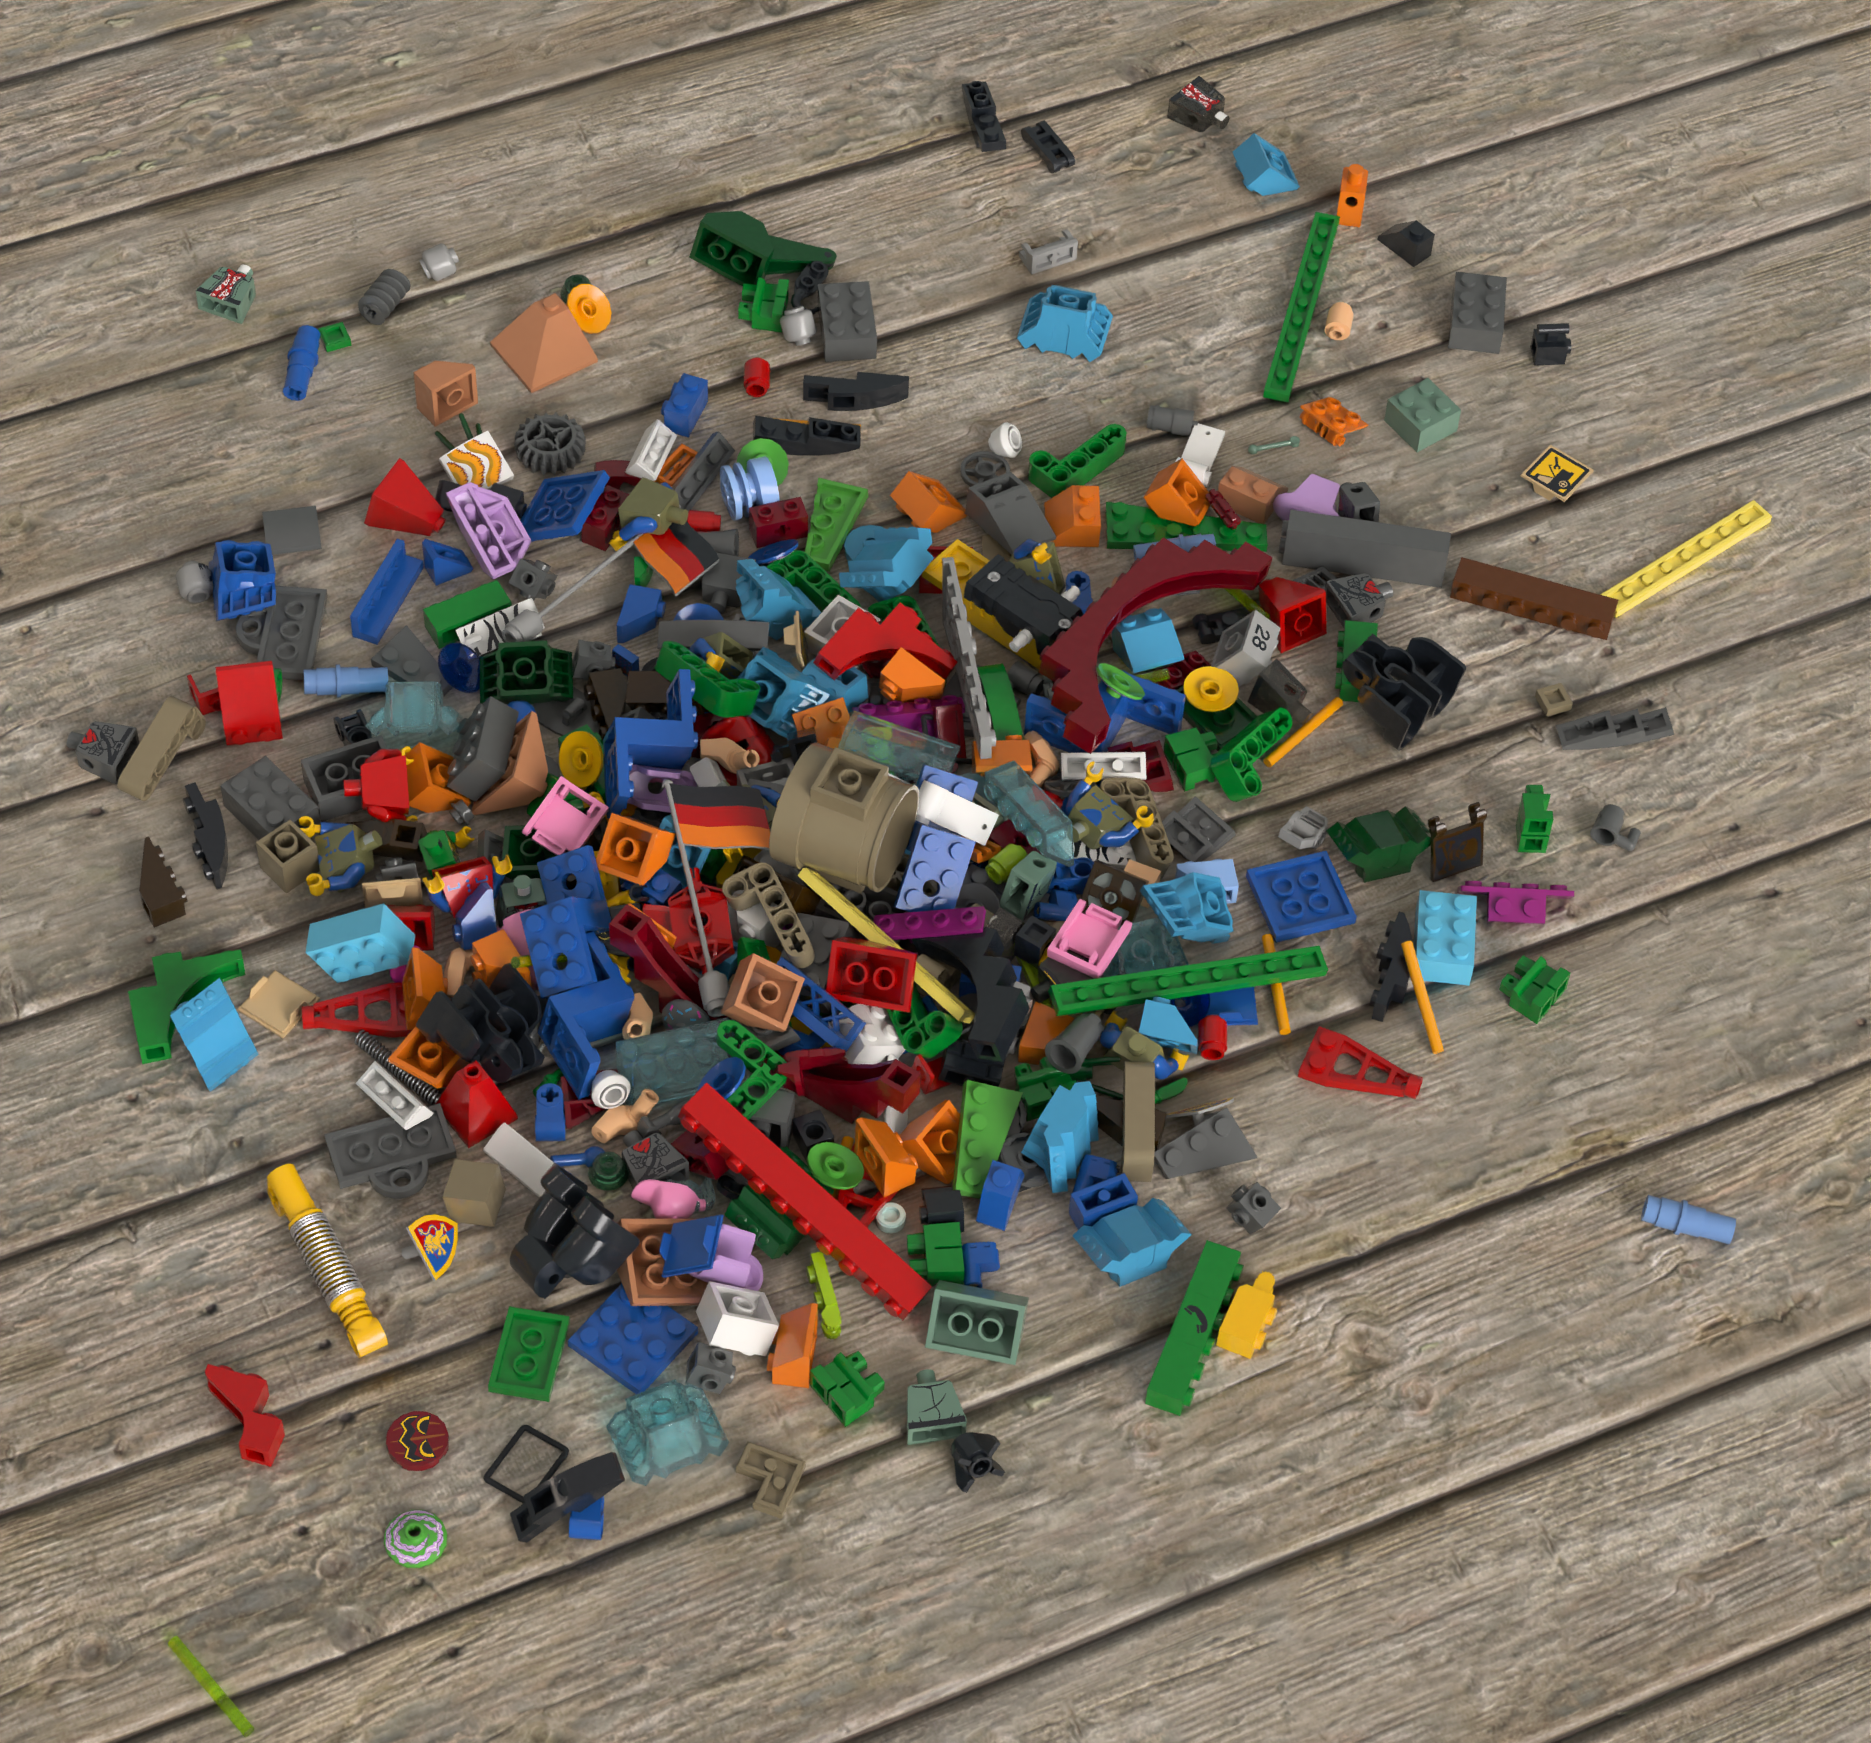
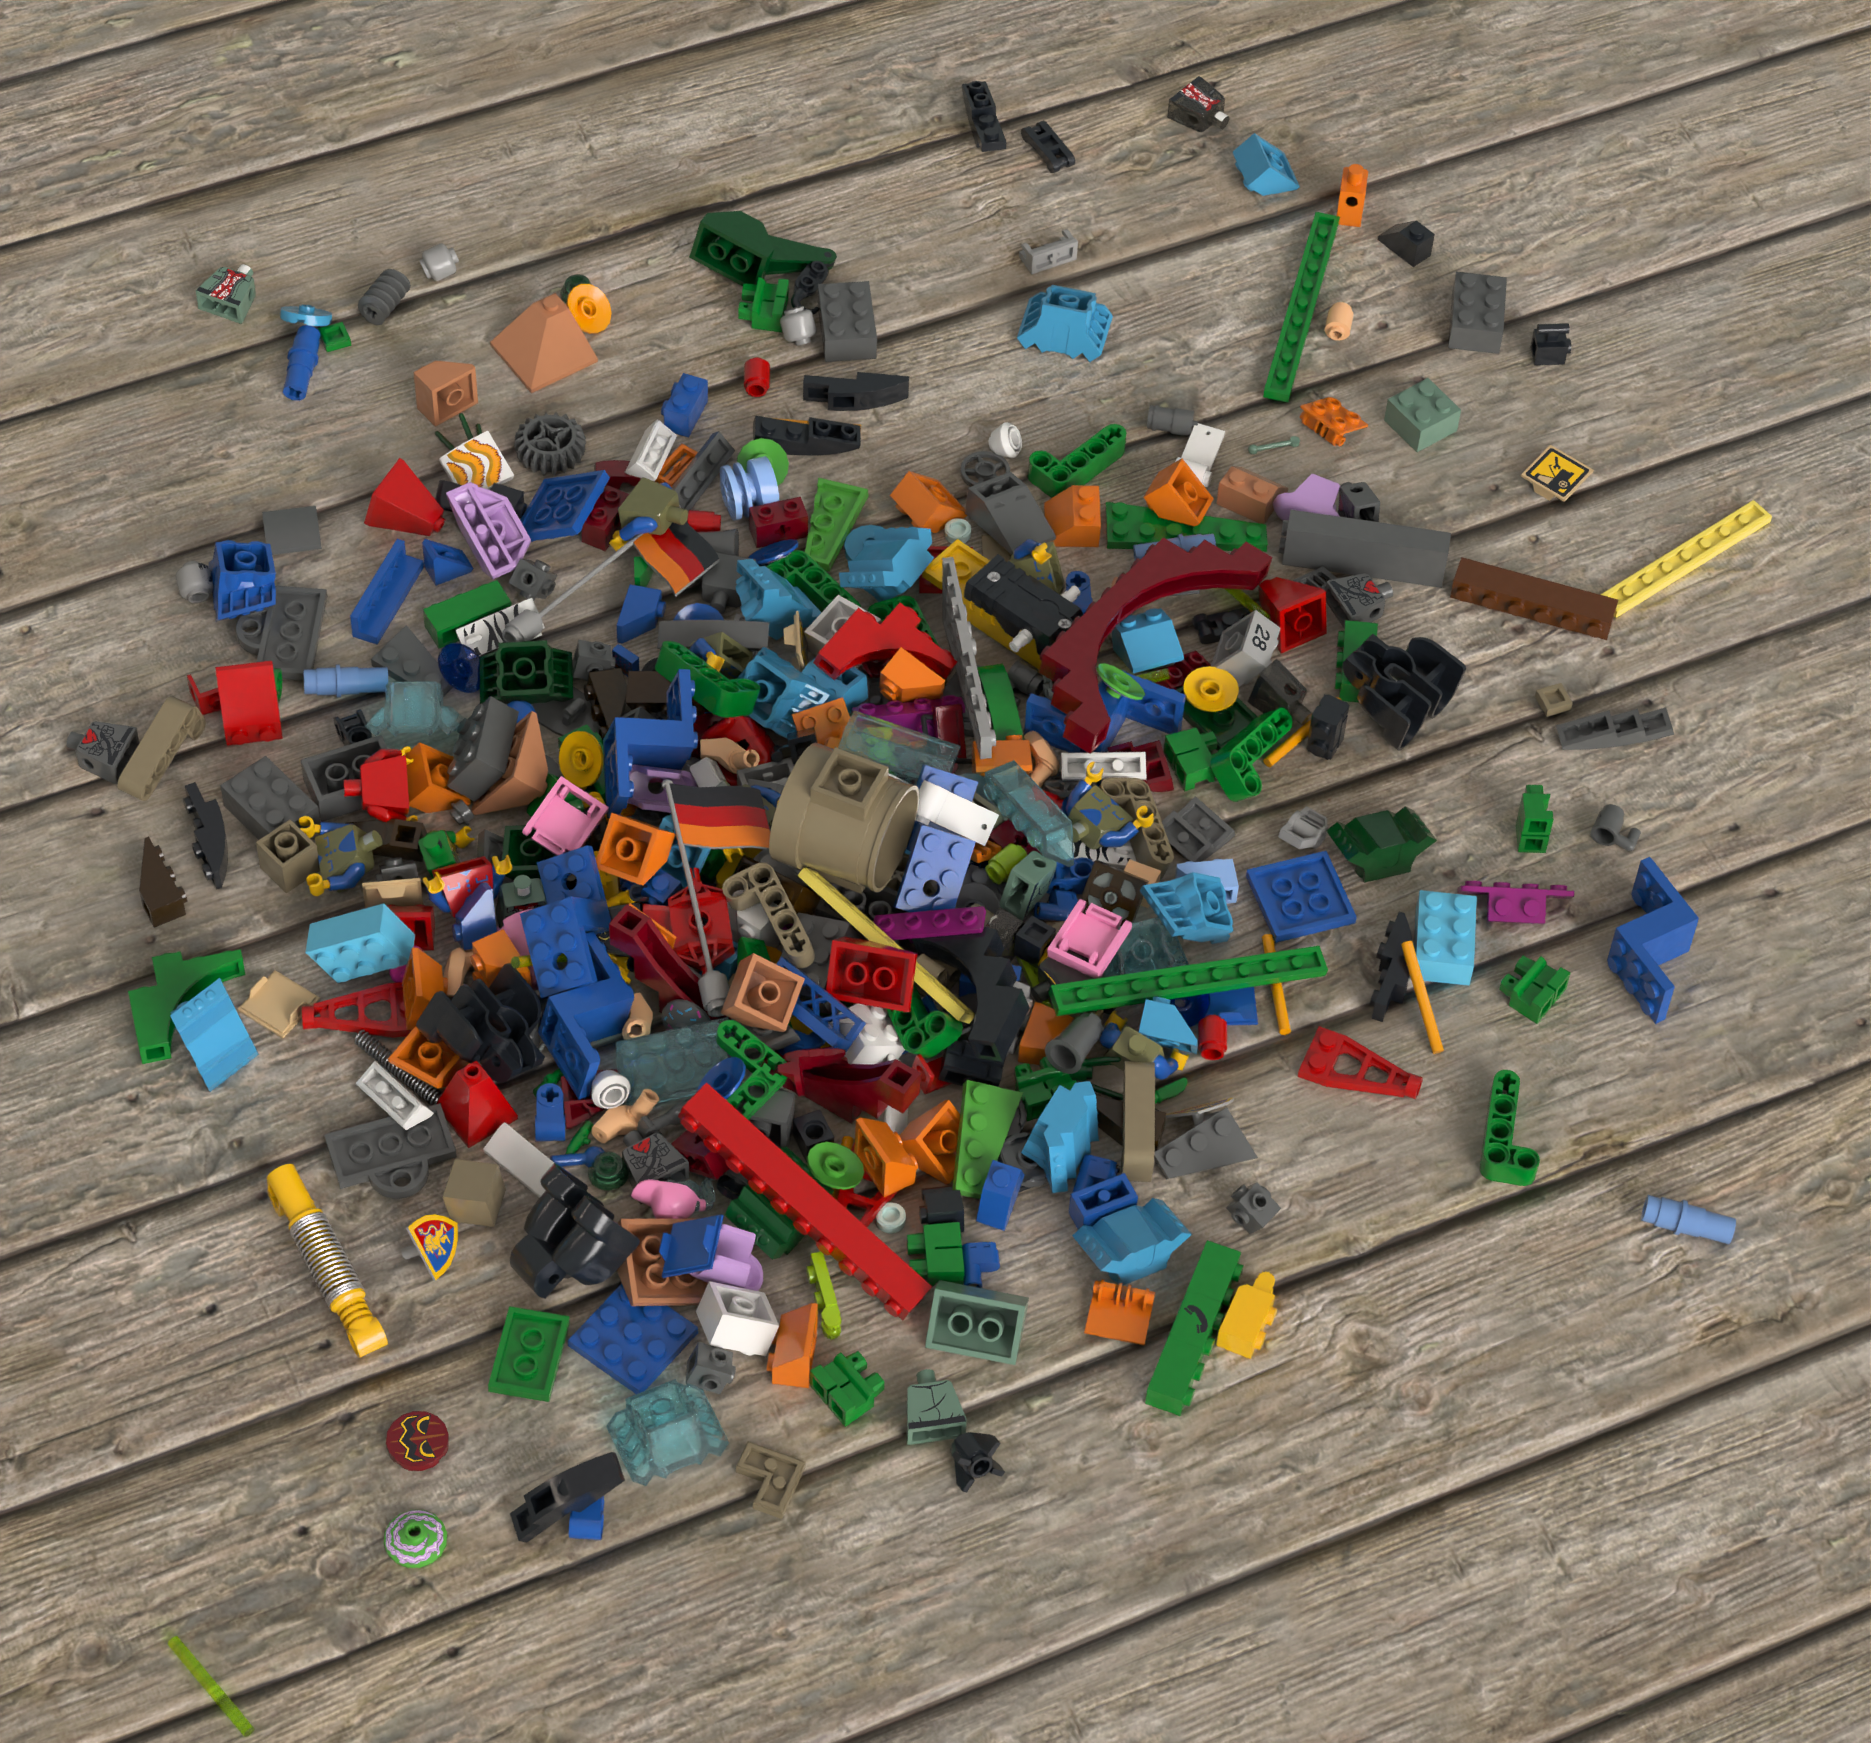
red arch [205,1364,285,1467] -> none
black piece [484,1425,569,1504] -> none
dark red axle [1205,489,1241,530] -> none
dark brown flag [1428,802,1487,882] -> none
none -> dark azure plate [280,304,332,326]
none -> green helmet [565,1121,594,1154]
none -> light aqua tile [944,518,971,543]
none -> orange hinge [1084,1279,1156,1345]
none -> black brick [1306,694,1350,760]
none -> green beam [1480,1070,1540,1186]
none -> blue bracket [1607,857,1699,1024]

